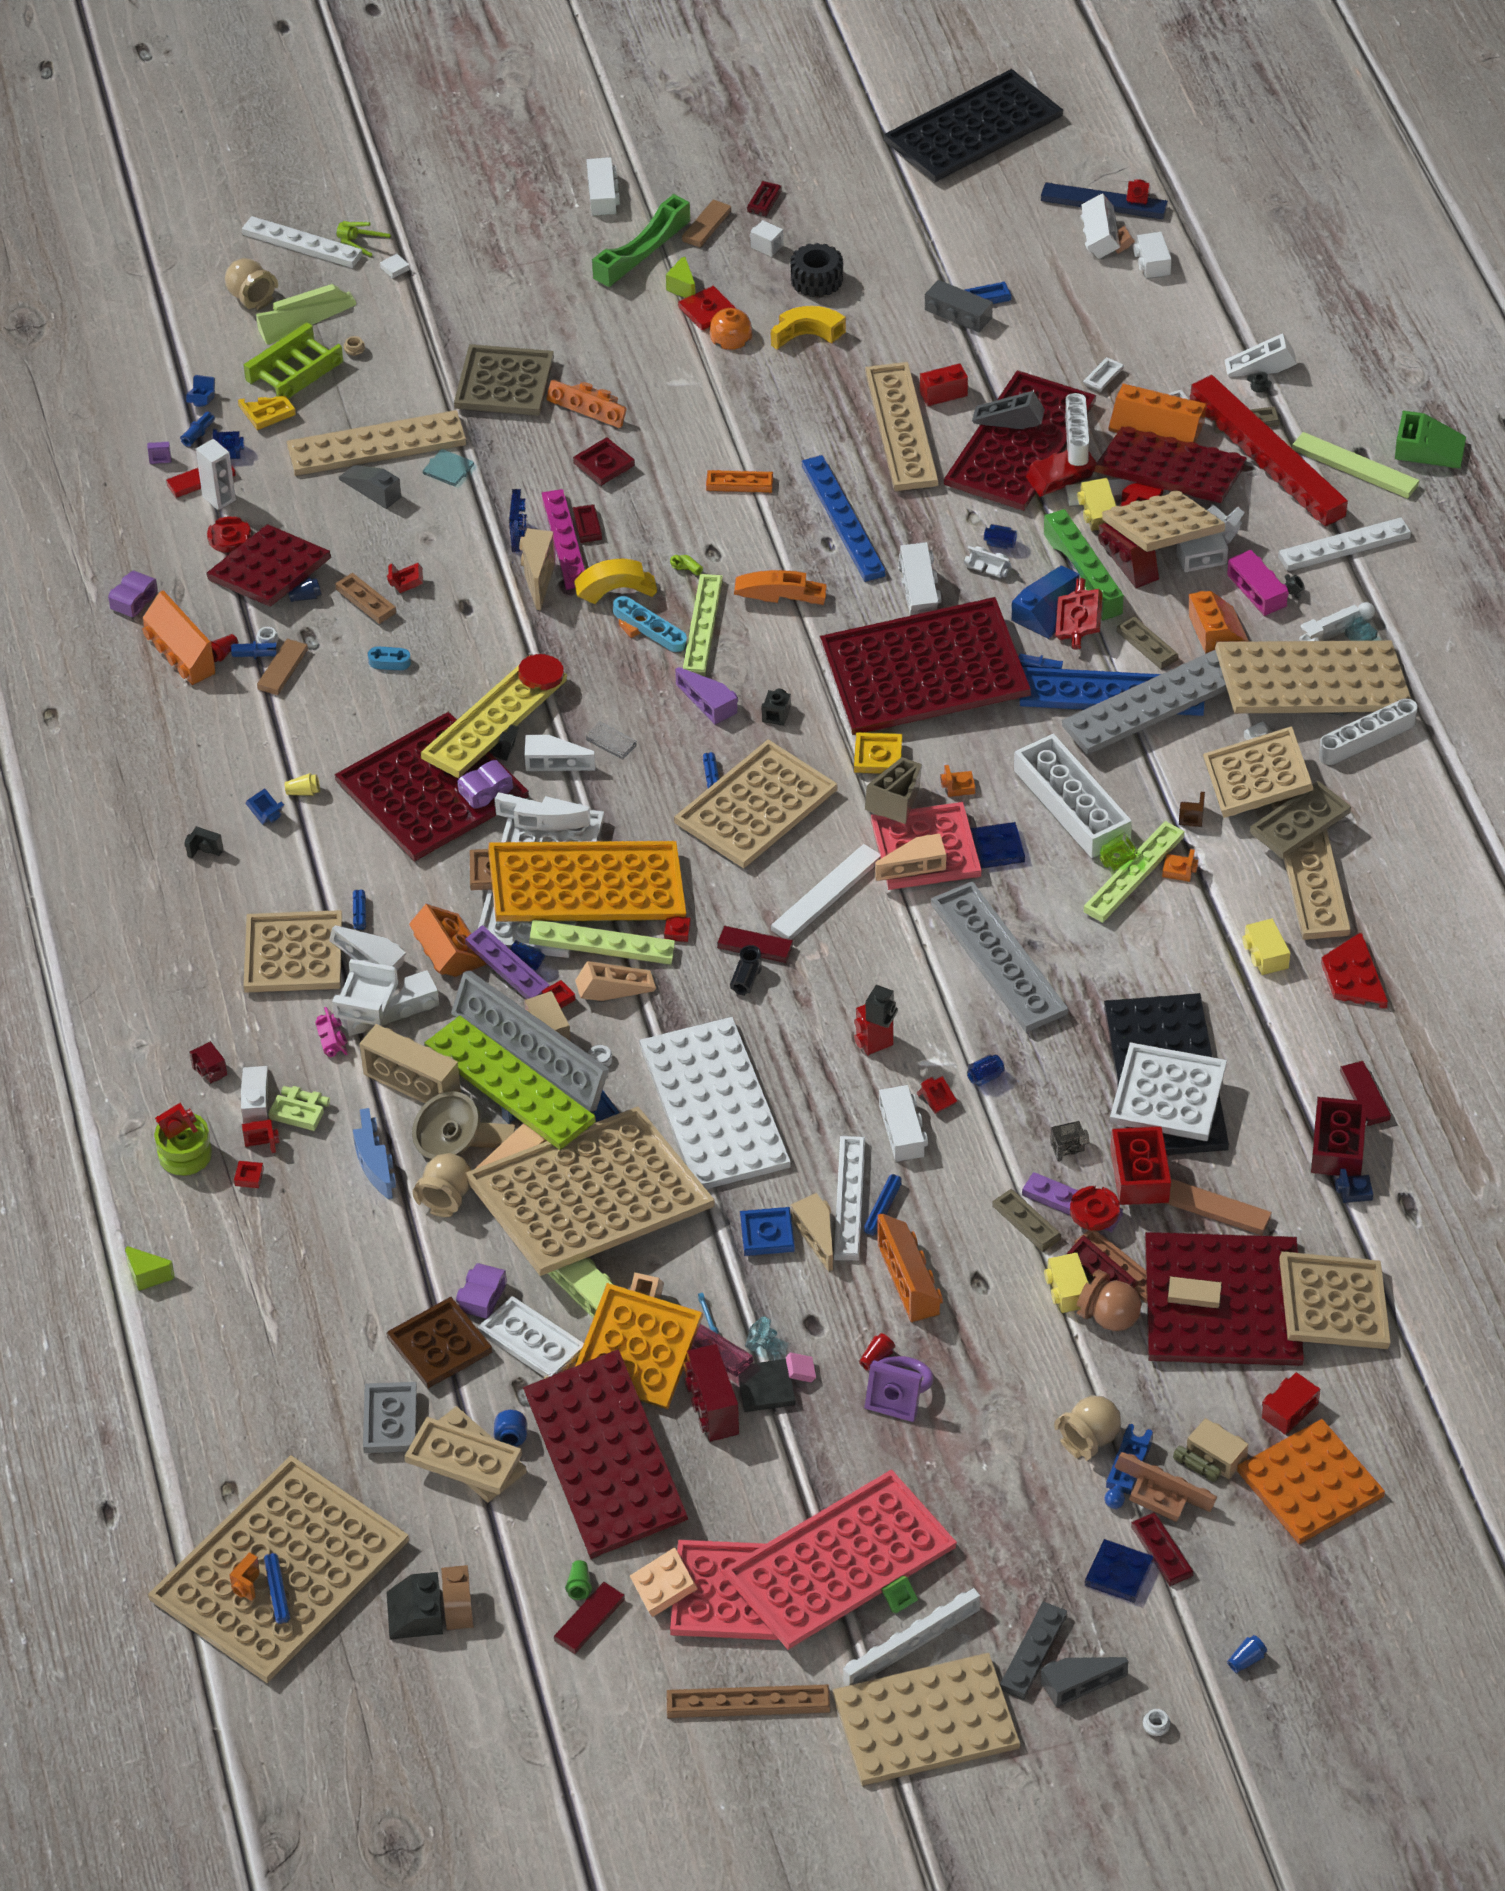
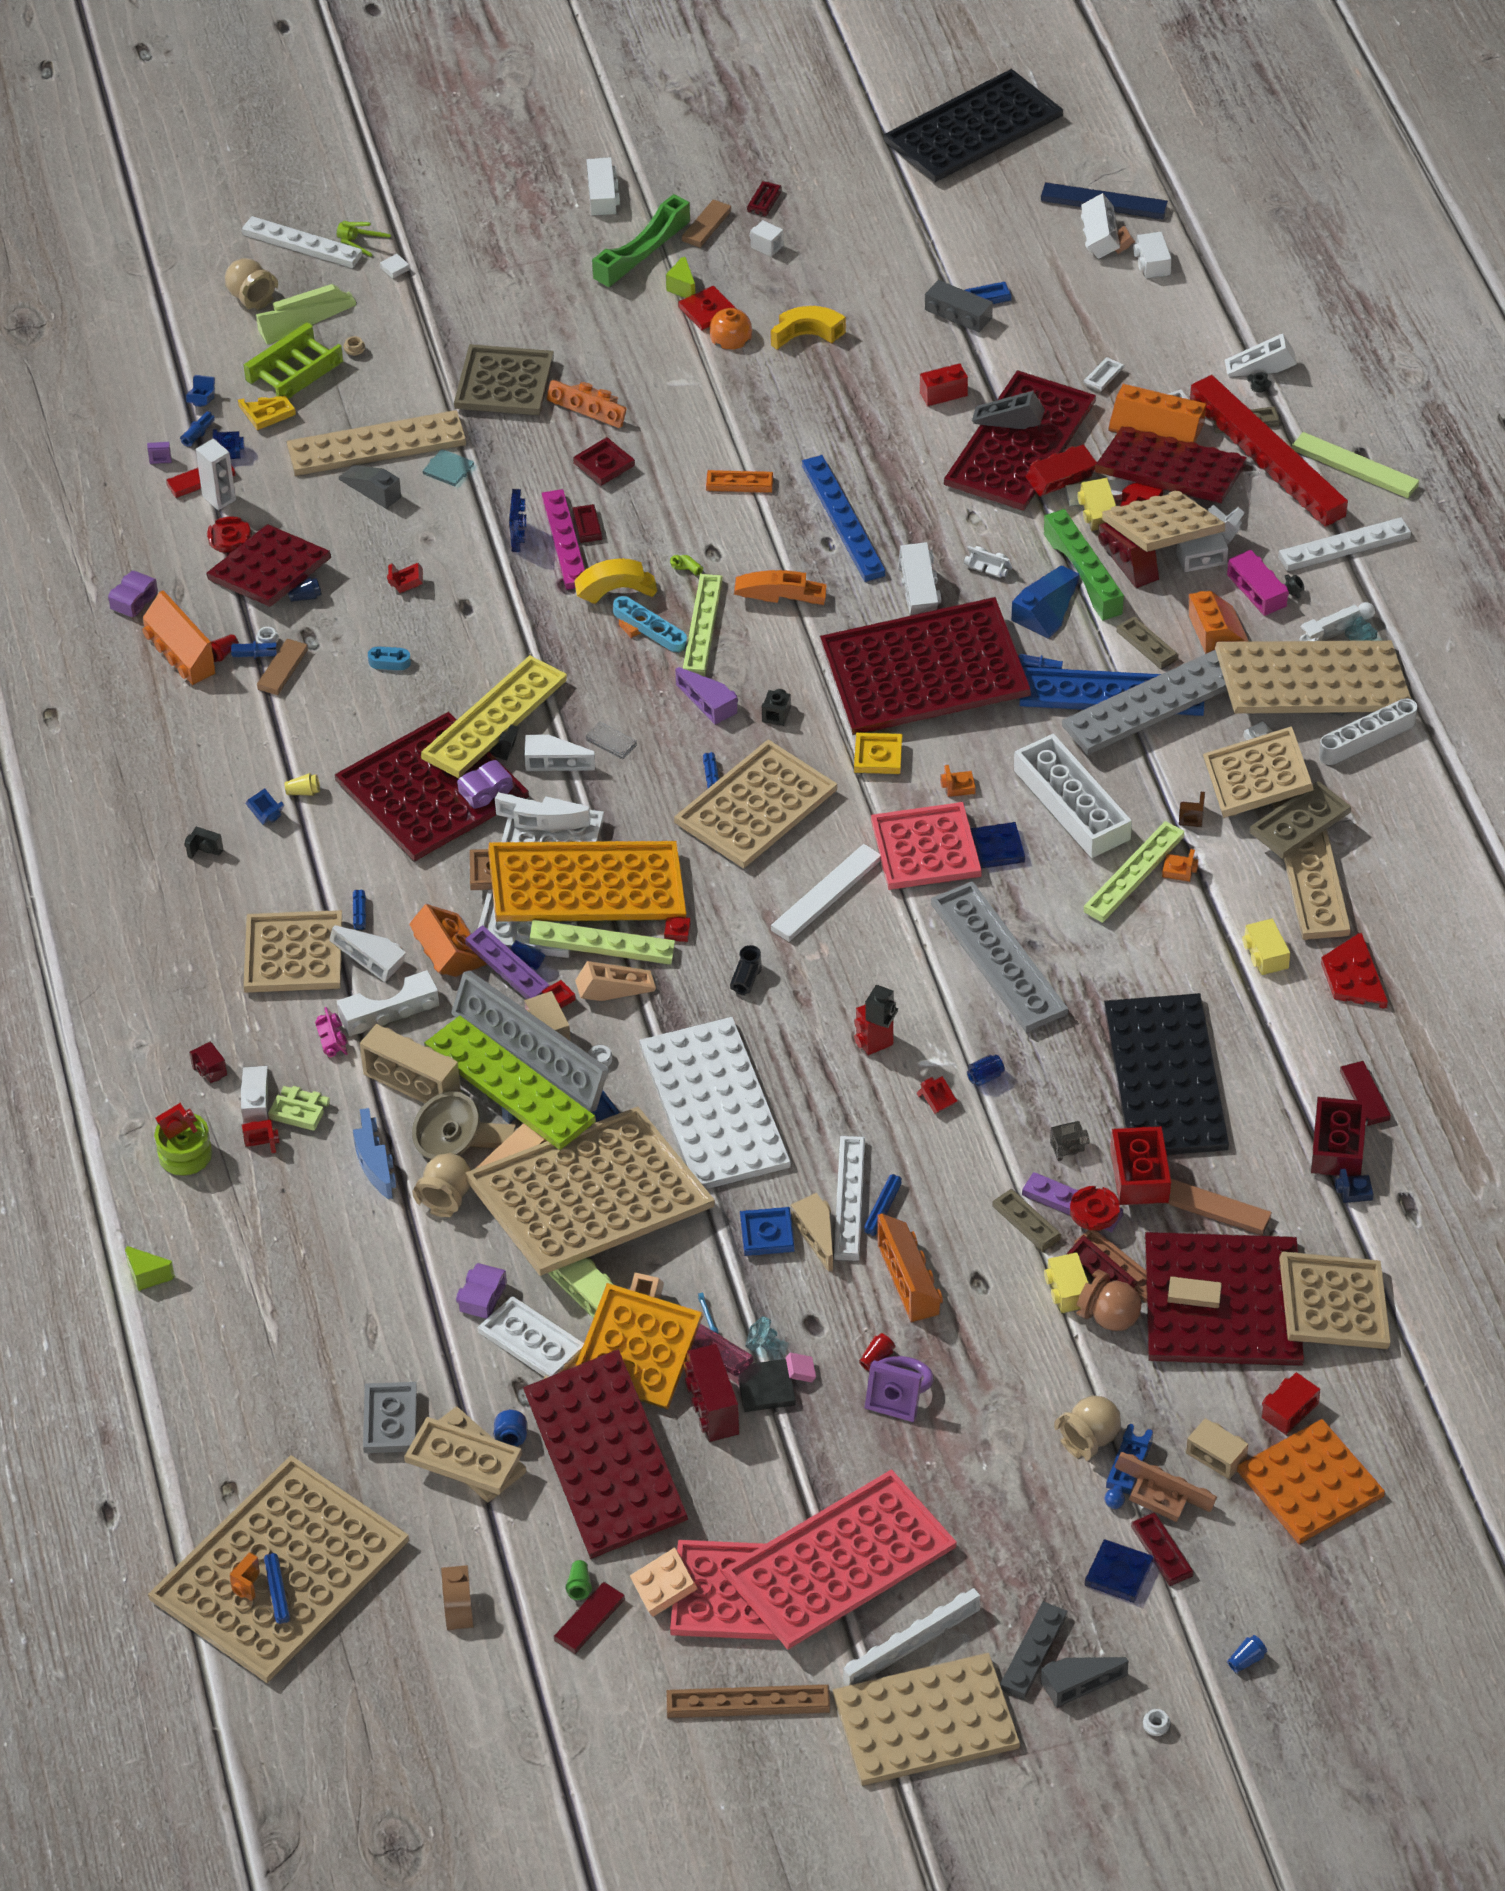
red plate [234,1161,264,1188] -> none
white panel [332,959,398,1026] -> none
medium nougat plate [335,572,396,624] -> none
reddish brown plate [386,1297,493,1389] -> none
pearl dark grey slope [387,1572,443,1639] -> none
red tile [518,654,564,690] -> none
tan slope [519,528,556,610] -> none
dark red tile [717,926,793,963] -> none
black tyre [790,243,843,297] -> none
tan plate [865,362,938,491] -> none
dark tan wedge [865,757,922,824] -> none
light nougat slope [875,834,946,881] -> none
white brick [879,1085,928,1162] -> none
bright green plate [882,1576,918,1613] -> none
clear blue brick [983,524,1017,550] -> none
red plate [1055,578,1103,650] -> none
white beam [1065,393,1089,466] -> none
clear neon green brick [1099,832,1138,871] -> none
white plate [1110,1043,1227,1141] -> none
red bracket [1126,179,1151,204] -> none
olive axle [1173,1446,1221,1482] -> none
bright green slope [1395,410,1466,469] -> none

